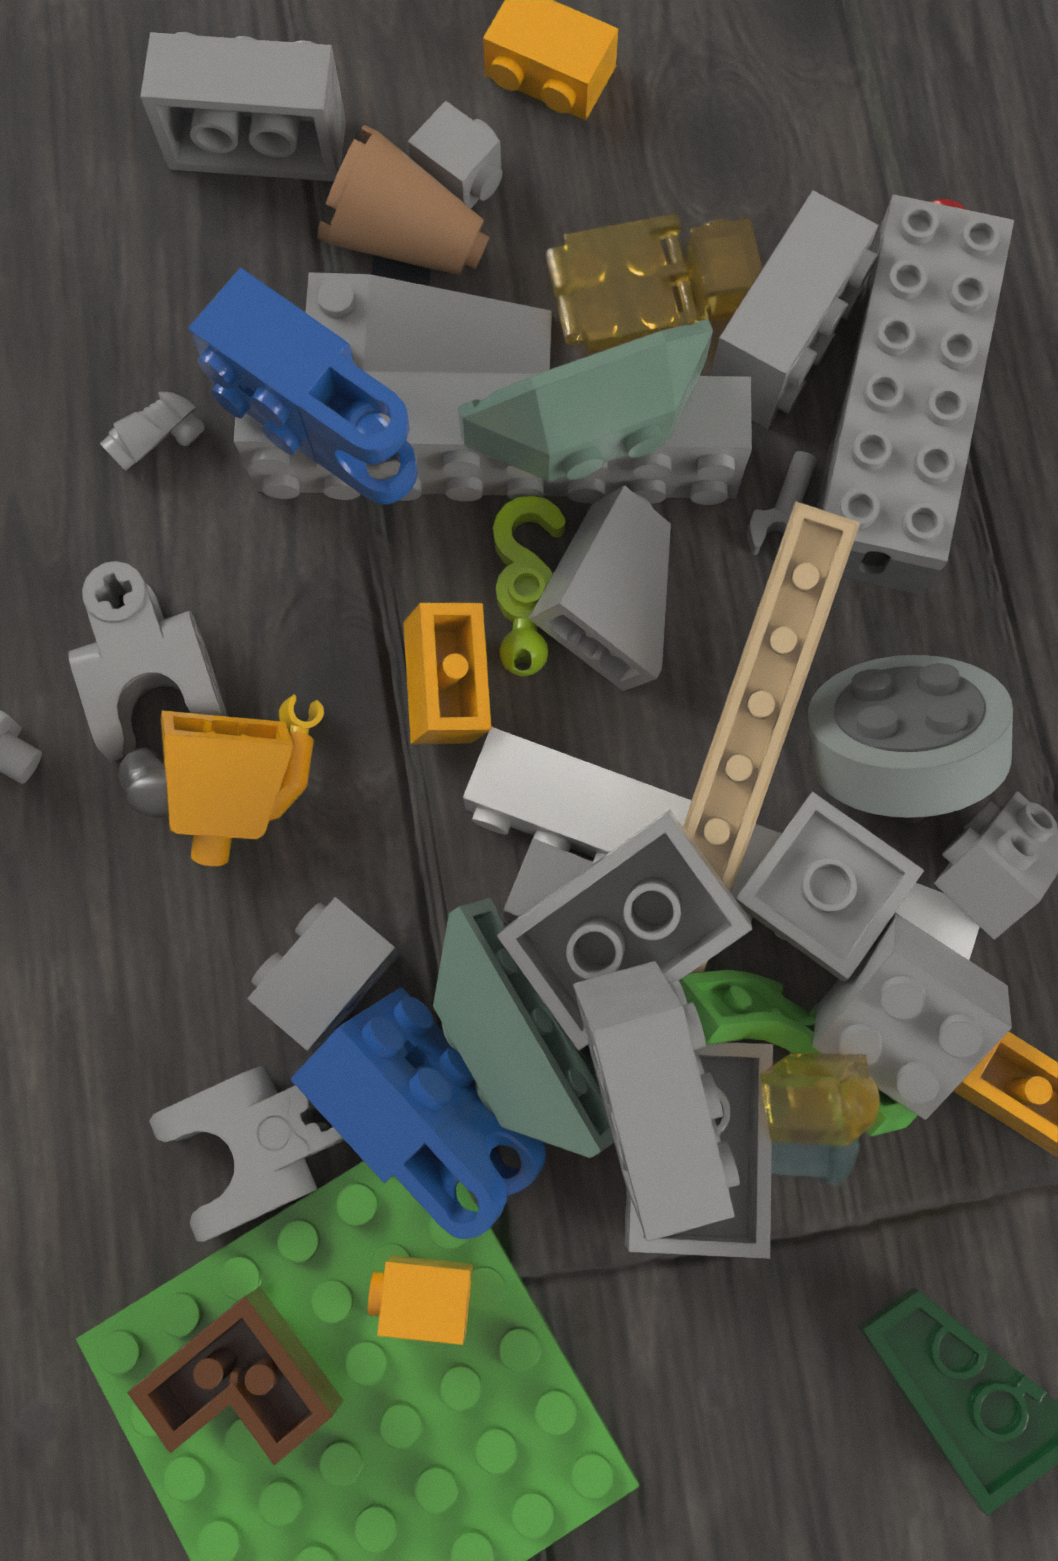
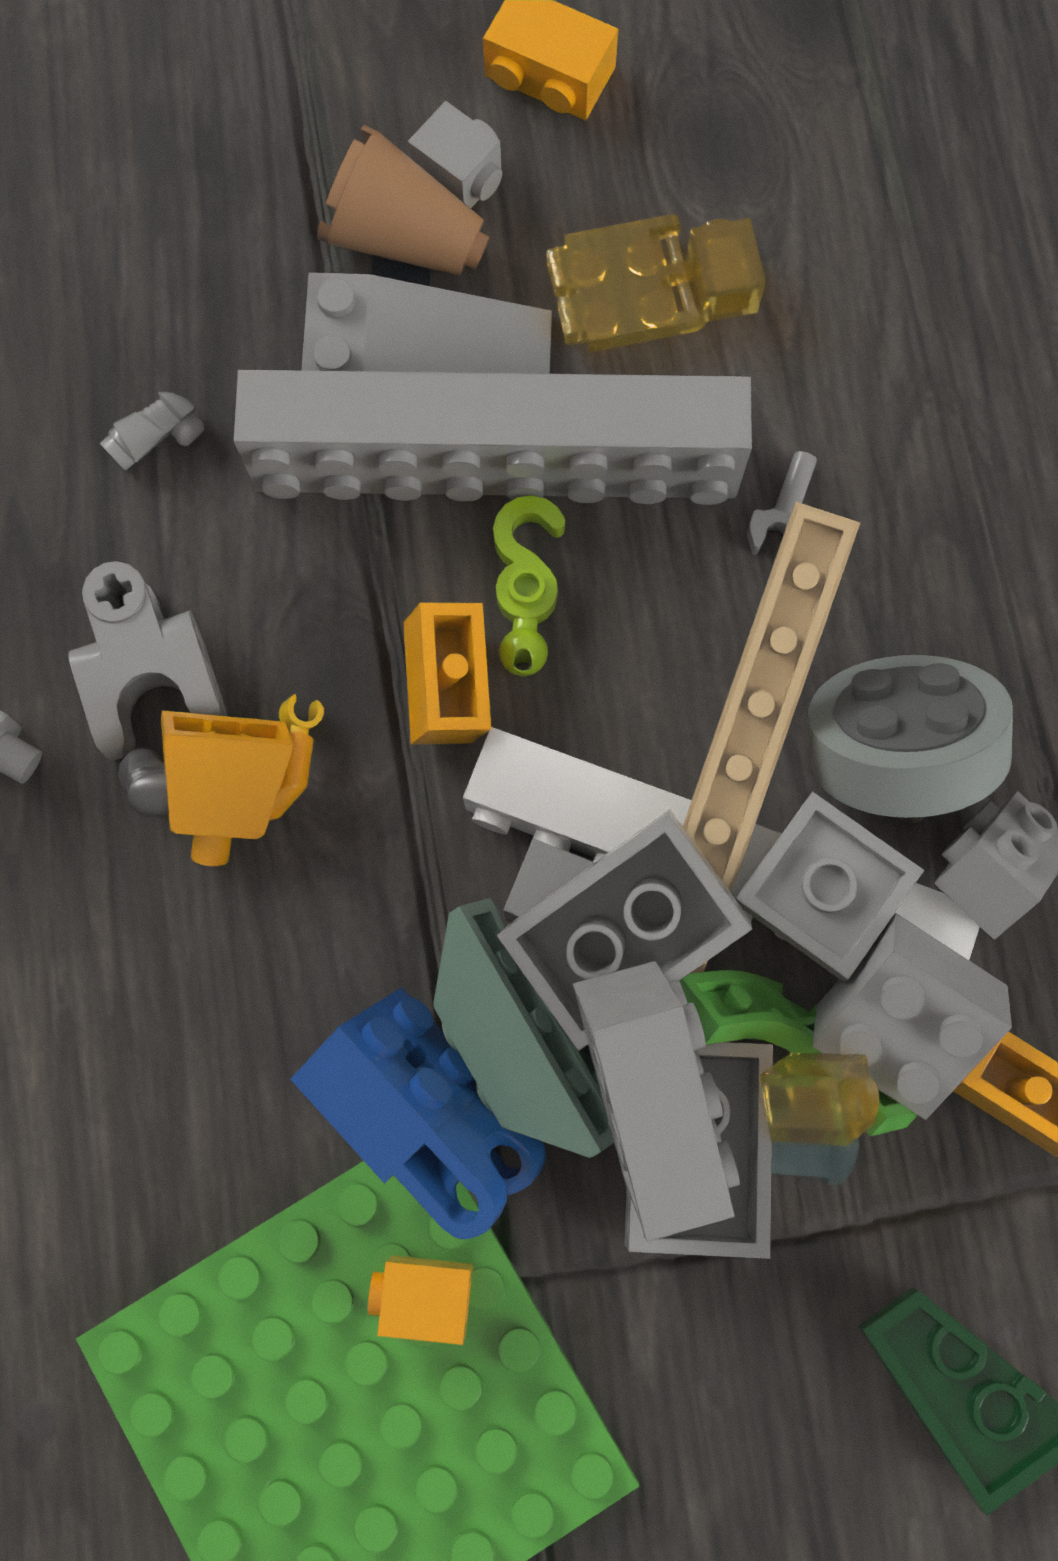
reddish brown brick [127,1287,344,1465] -> none
light grey brick [140,32,346,181] -> none
light grey piece [149,1065,344,1242] -> none
blue brick [188,267,418,505] -> none
light grey brick [247,897,400,1053] -> none
sand green wedge [458,319,713,481] -> none
light grey slope [529,485,671,691] -> none
light grey brick [711,190,879,429] -> none
light grey piece [816,194,1014,595] -> none

